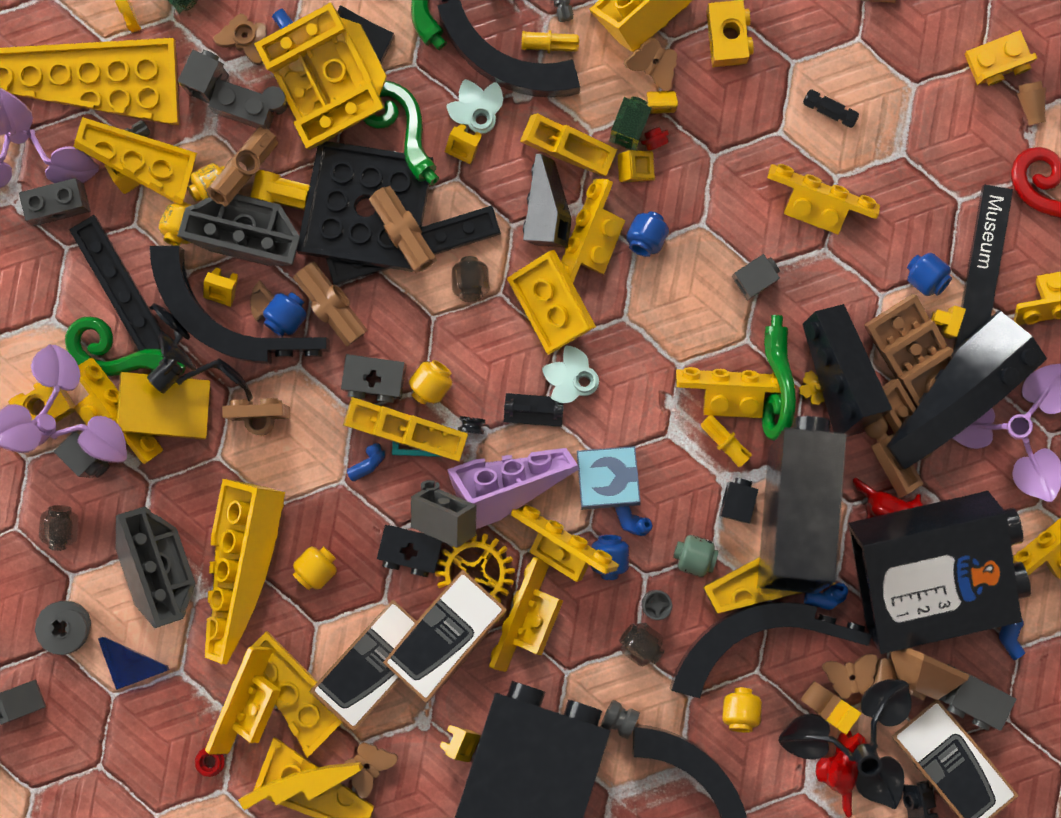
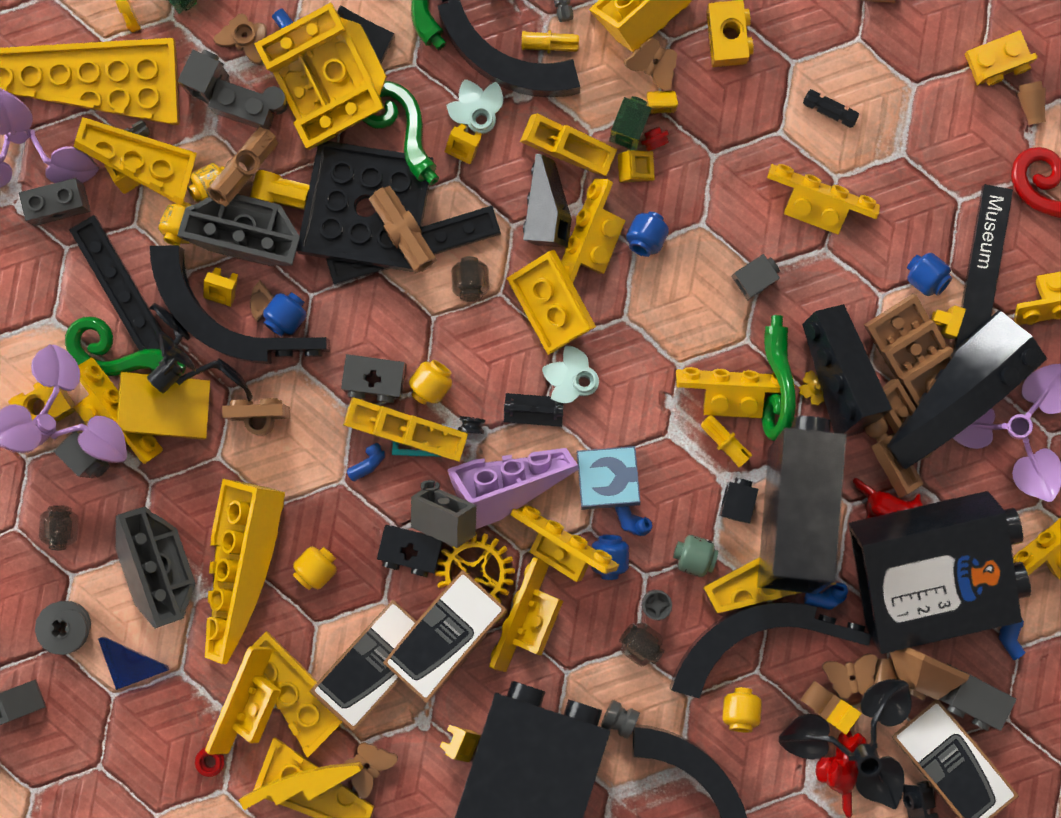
medium nougat piece [293,261,368,346] -> none

